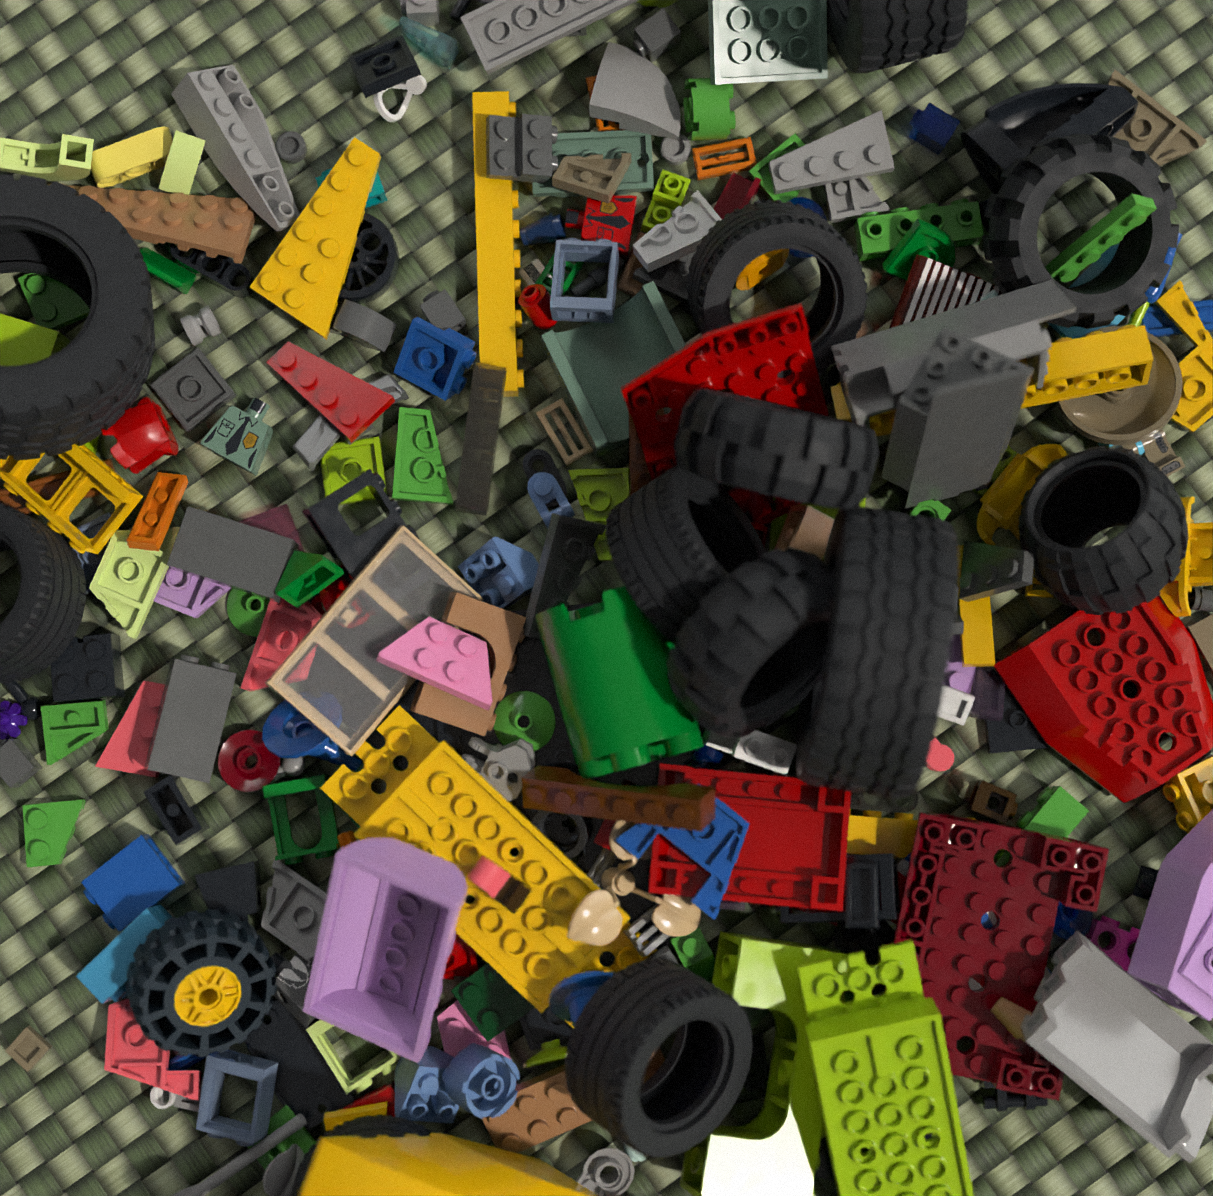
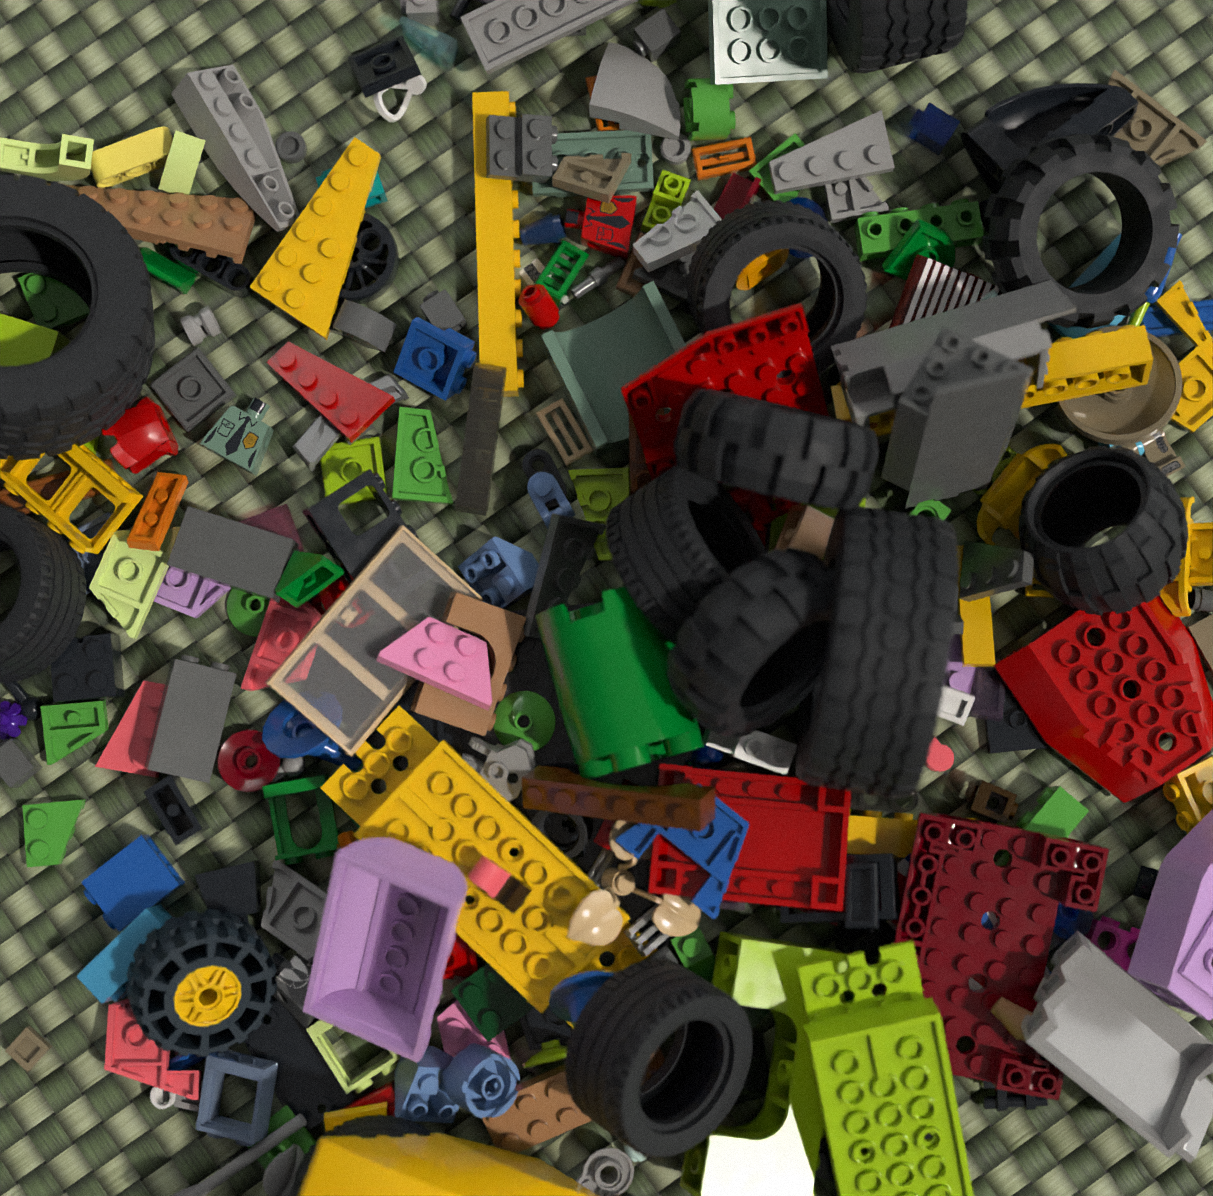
sand blue window [550,238,619,323] -> none
bright green plate [1045,194,1157,283] -> none

